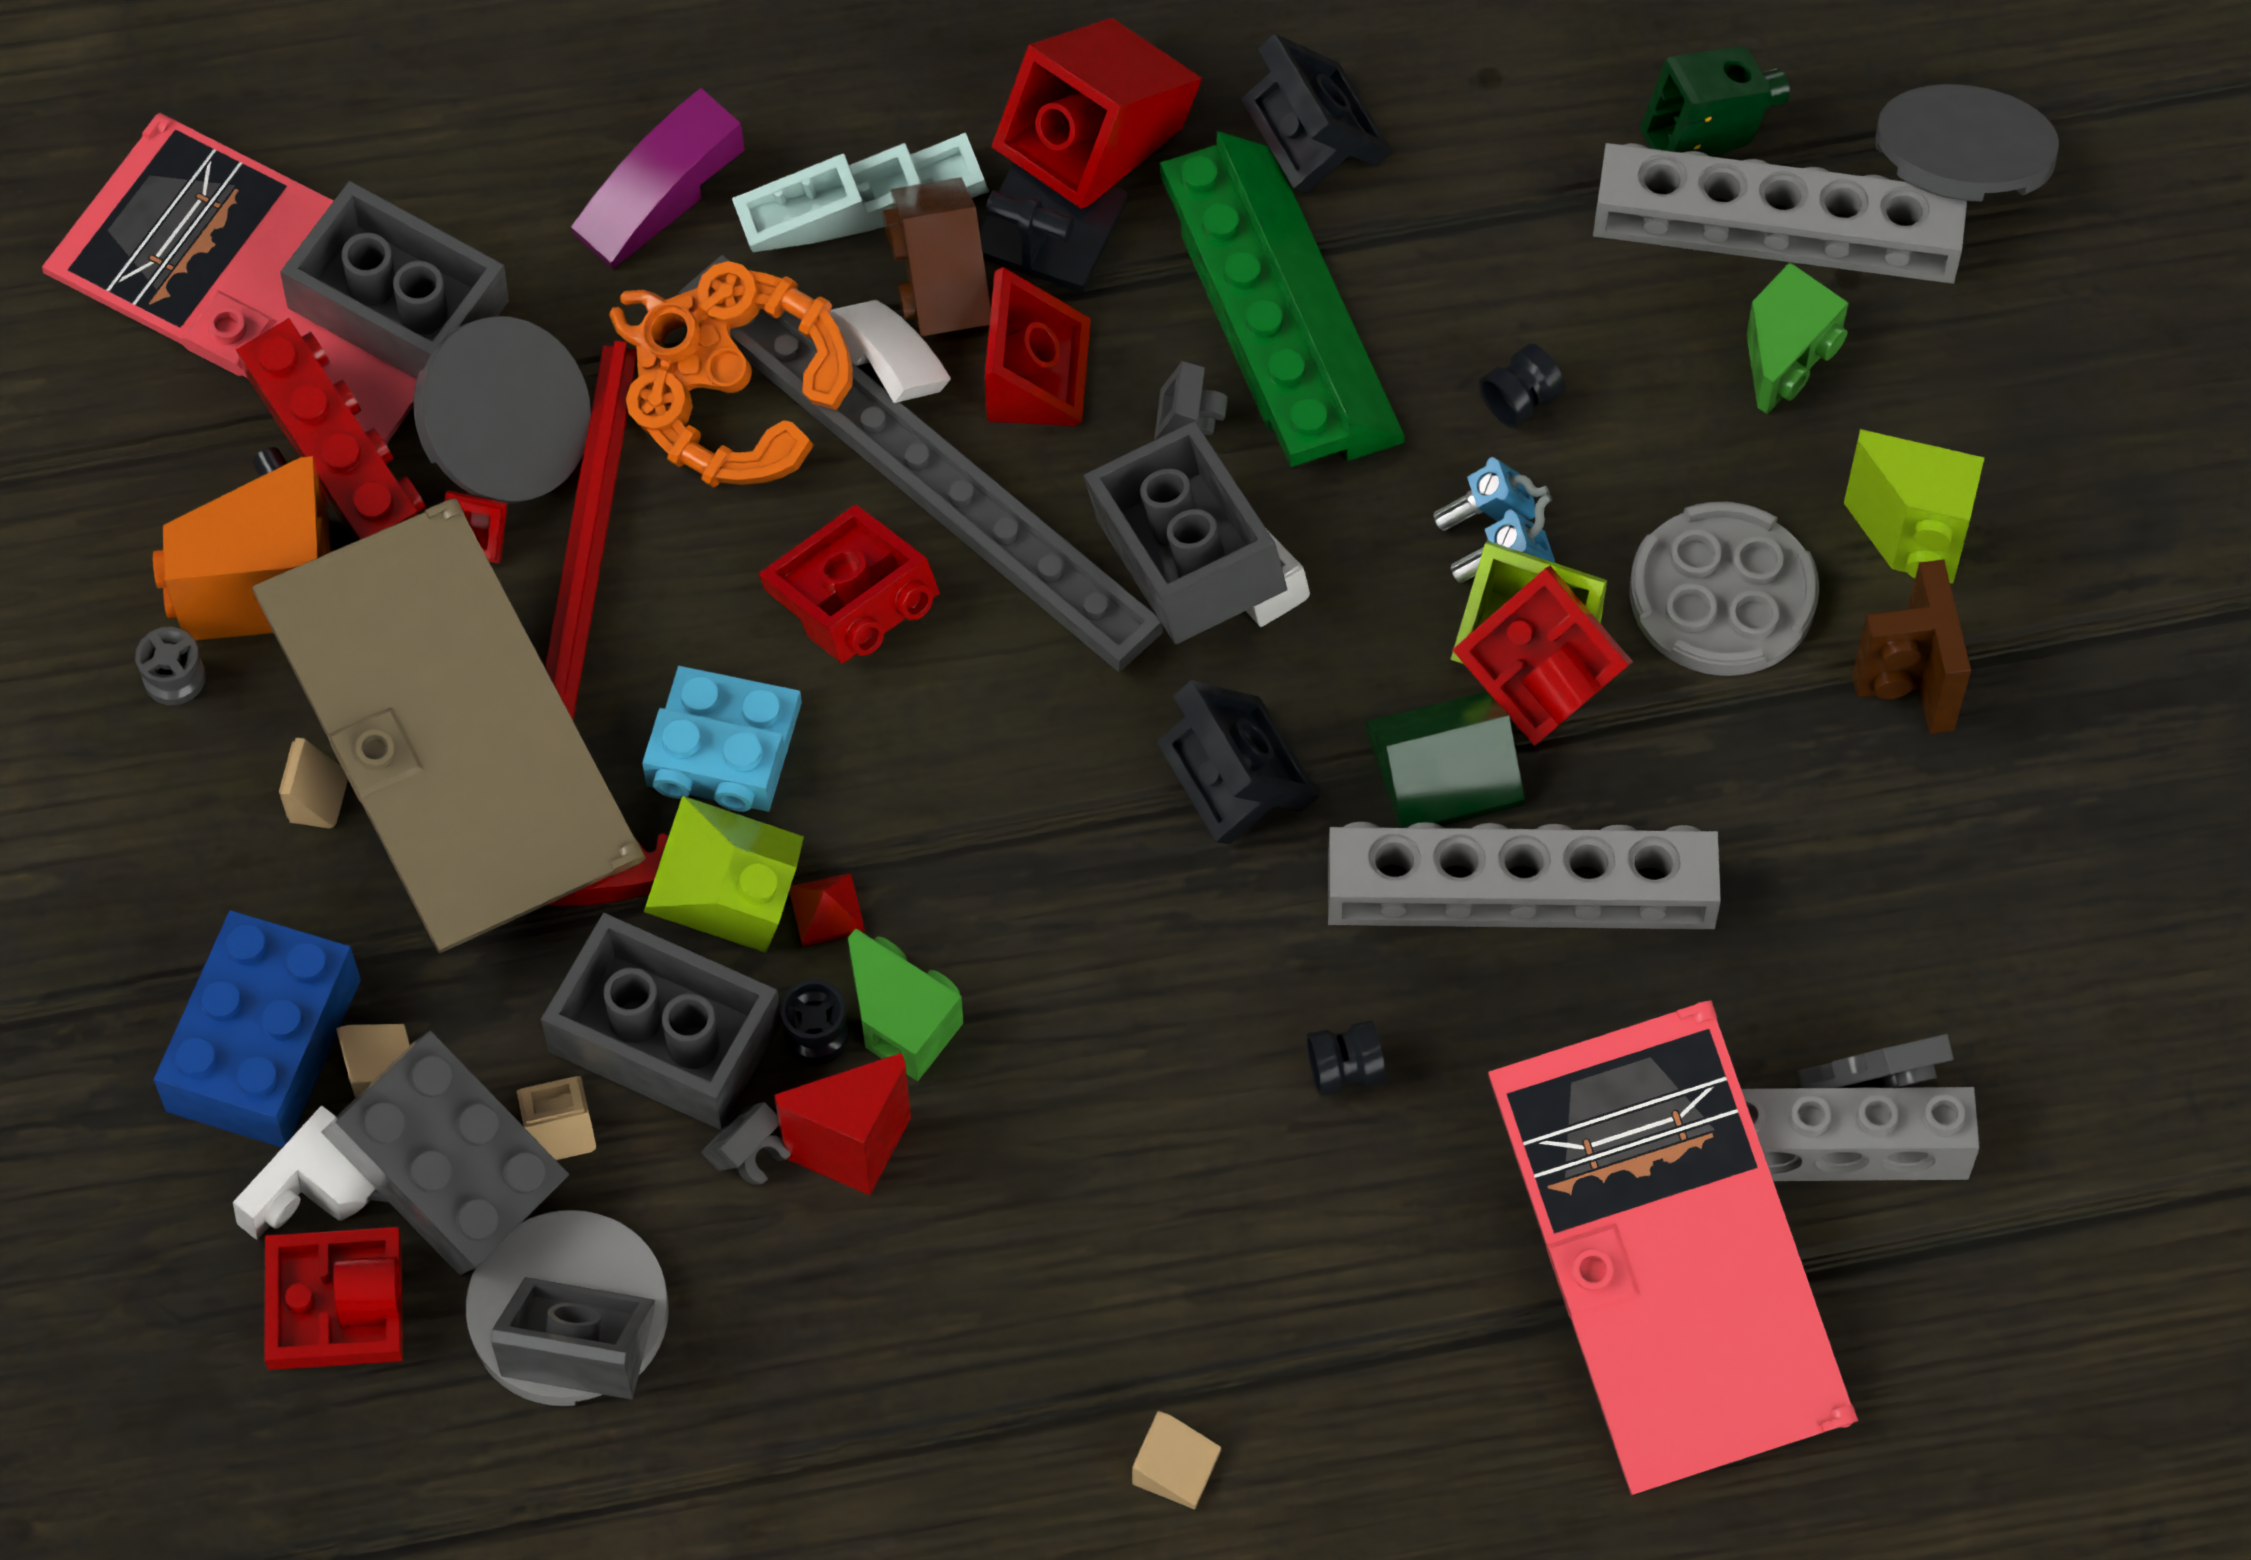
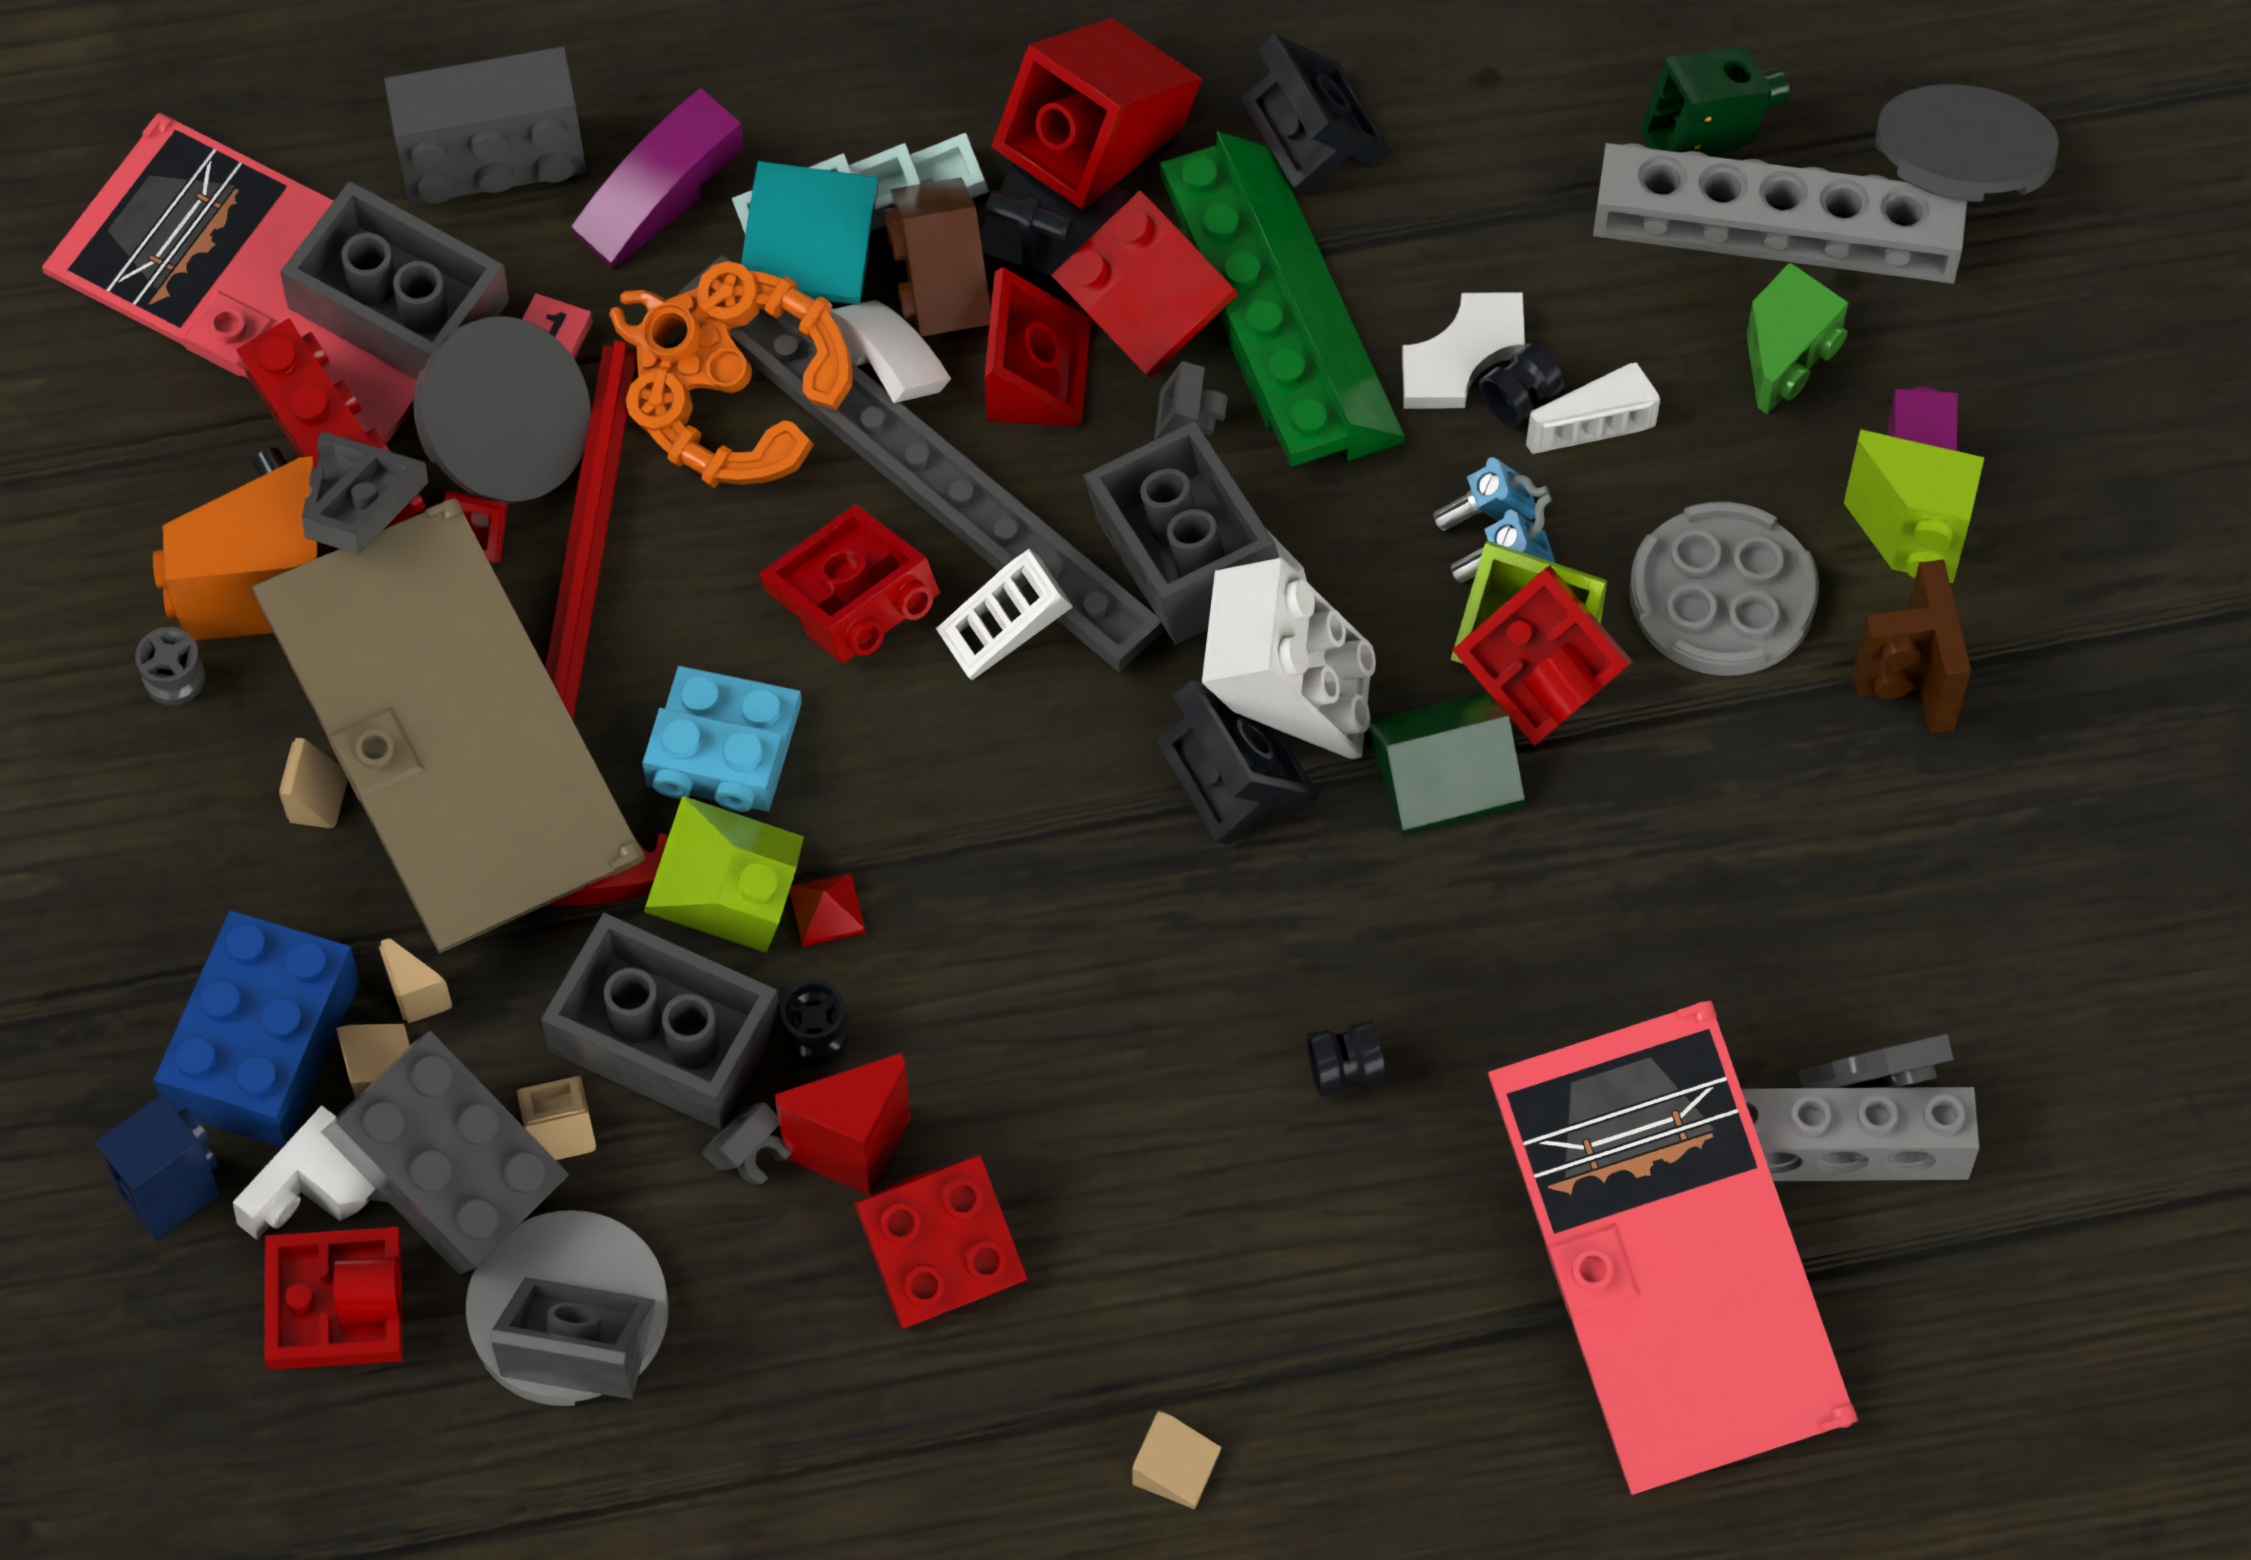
bright green slope [848,928,964,1082] -> none
light grey brick [1328,822,1721,929] -> none
none -> dark blue brick [95,1094,221,1241]
none -> dark grey wing [302,432,429,555]
none -> tan slope [379,938,452,1024]
none -> dark grey brick [384,46,587,205]
none -> coral tile [522,293,593,360]
none -> teal slope [741,161,878,305]
none -> red plate [853,1154,1028,1329]
none -> white slope [936,549,1073,680]
none -> red slope [1051,191,1238,379]
none -> white slope [1202,558,1376,759]
none -> white tile [1402,292,1525,409]
none -> white slope [1526,362,1660,454]
none -> magenta brick [1888,387,1958,451]

